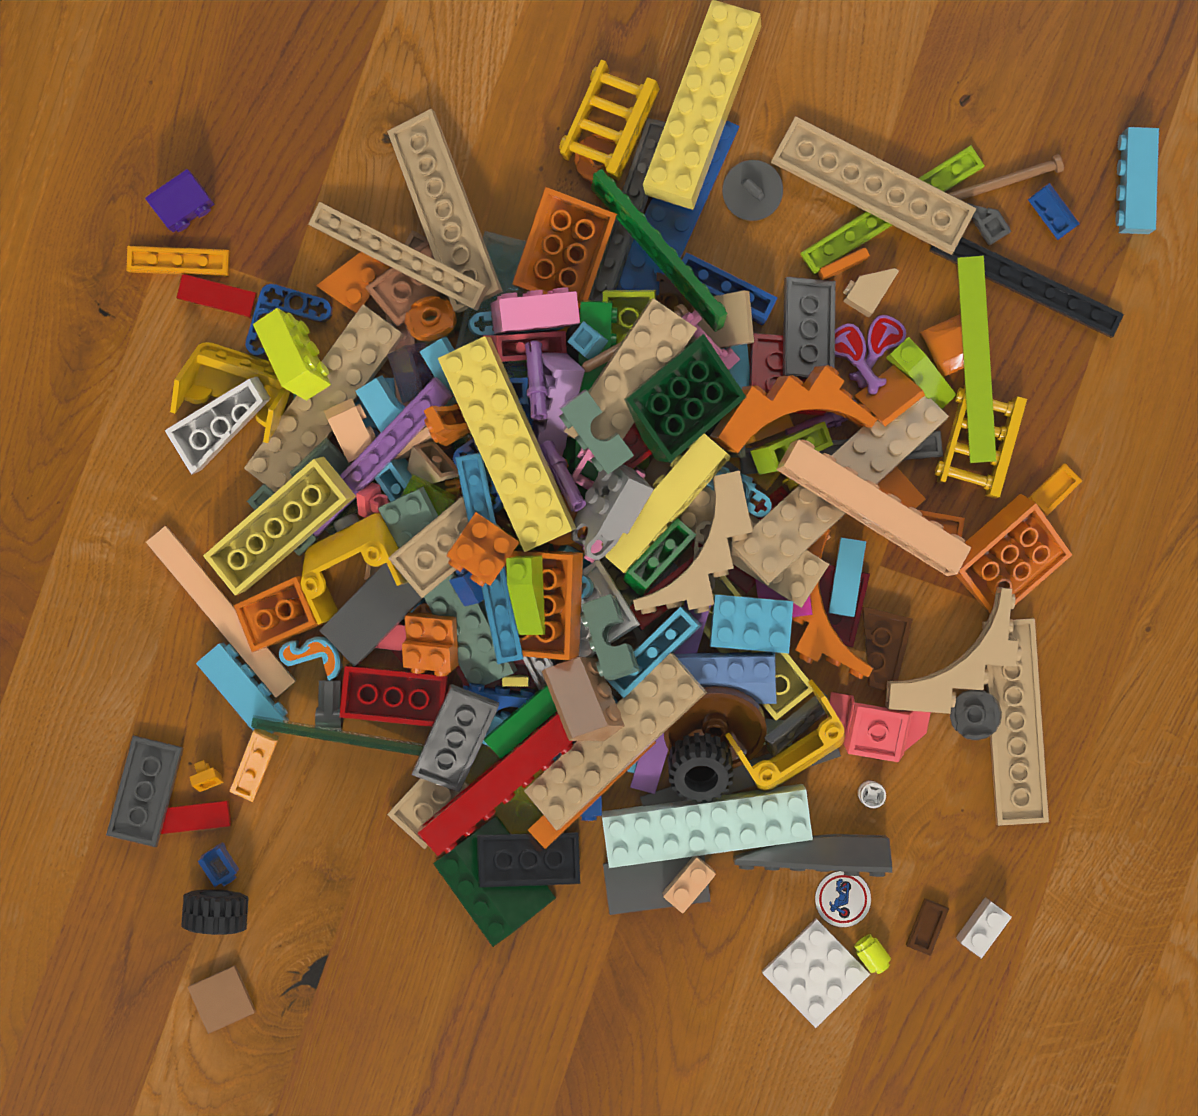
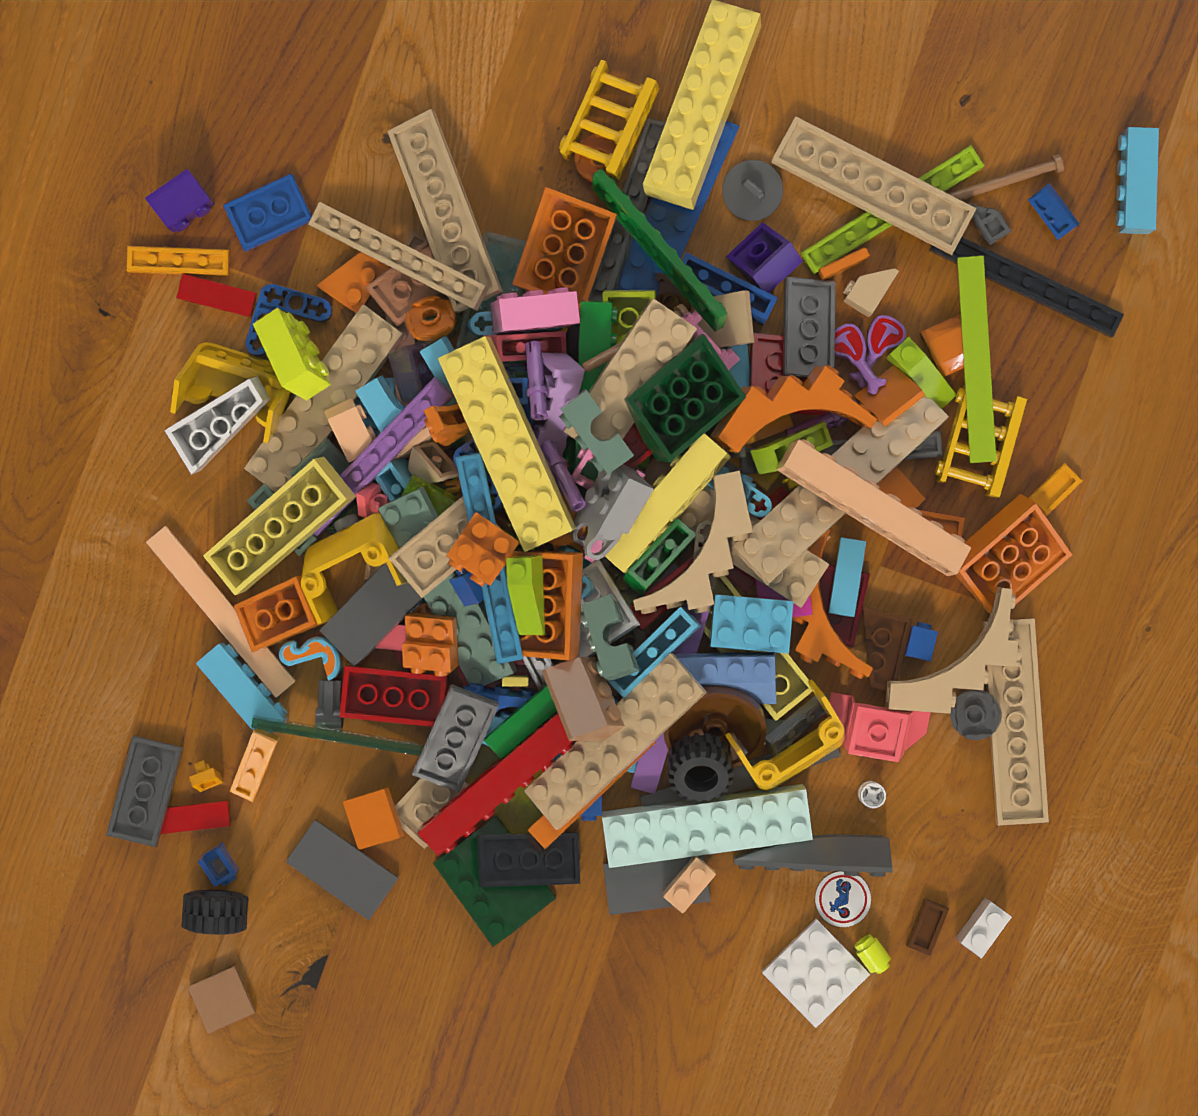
medium azure slope [567,321,608,360] -> none
none -> blue tile [223,173,312,252]
none -> dark grey tile [286,819,399,920]
none -> orange tile [343,787,404,850]
none -> dark purple slope [726,222,803,293]
none -> blue brick [904,622,938,662]

